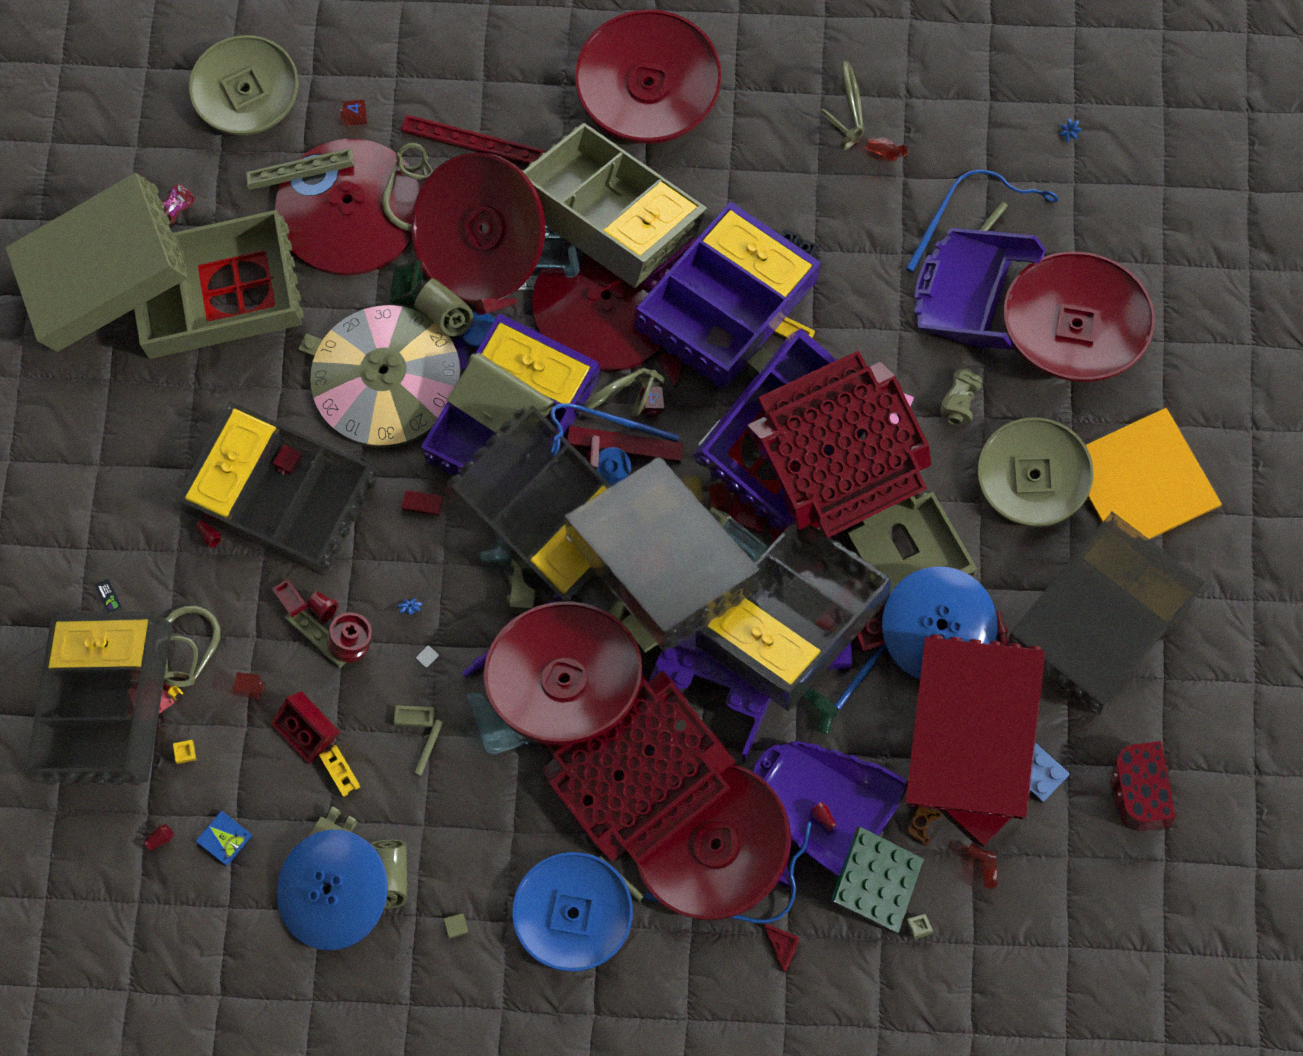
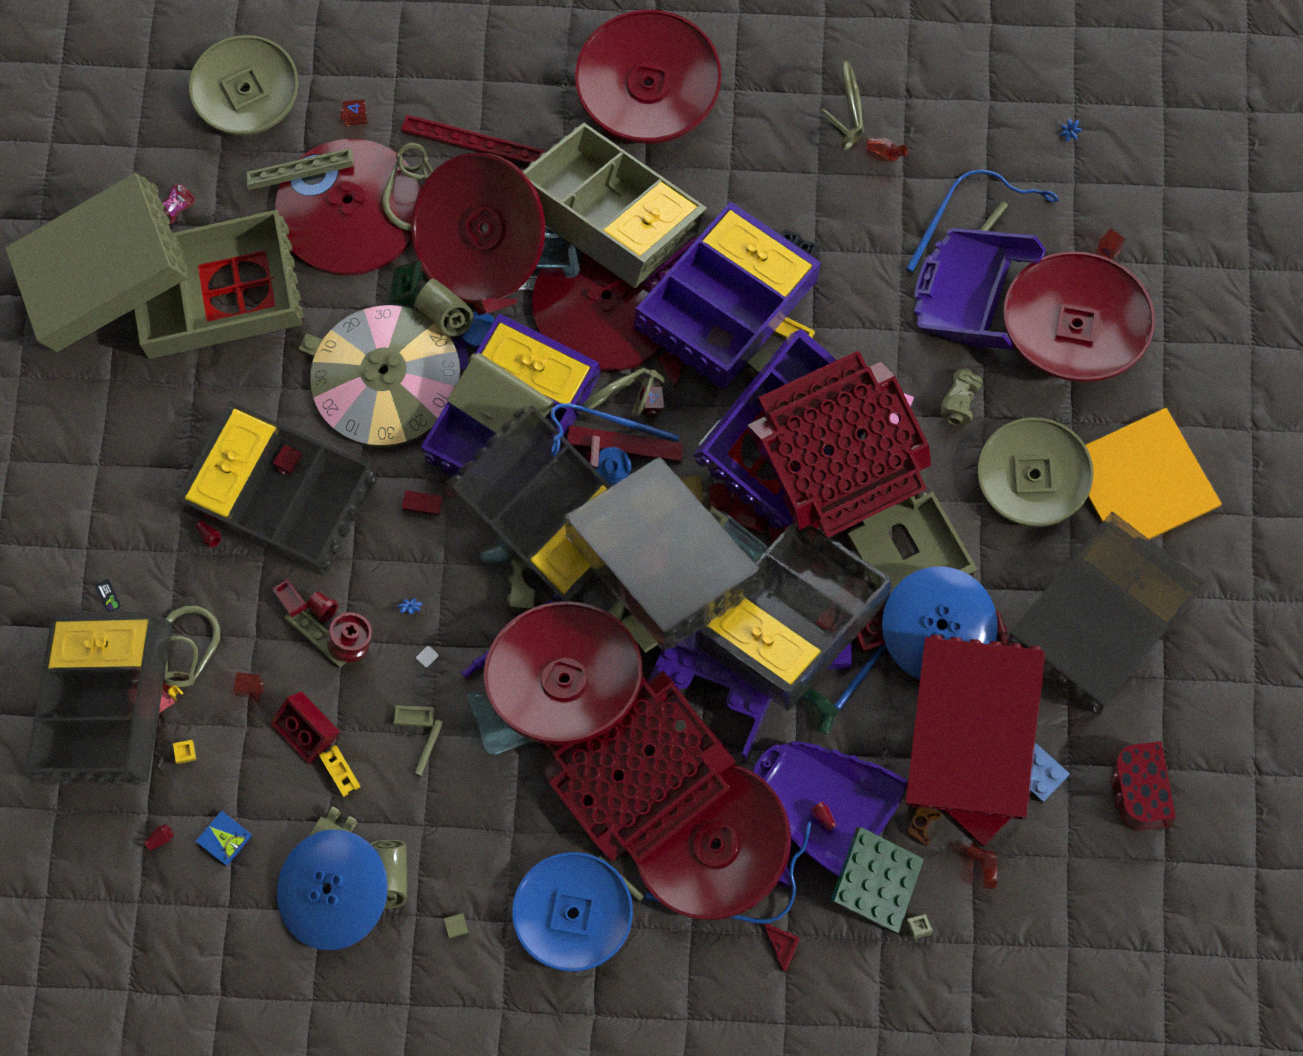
none -> clear red brick [1097,228,1126,260]

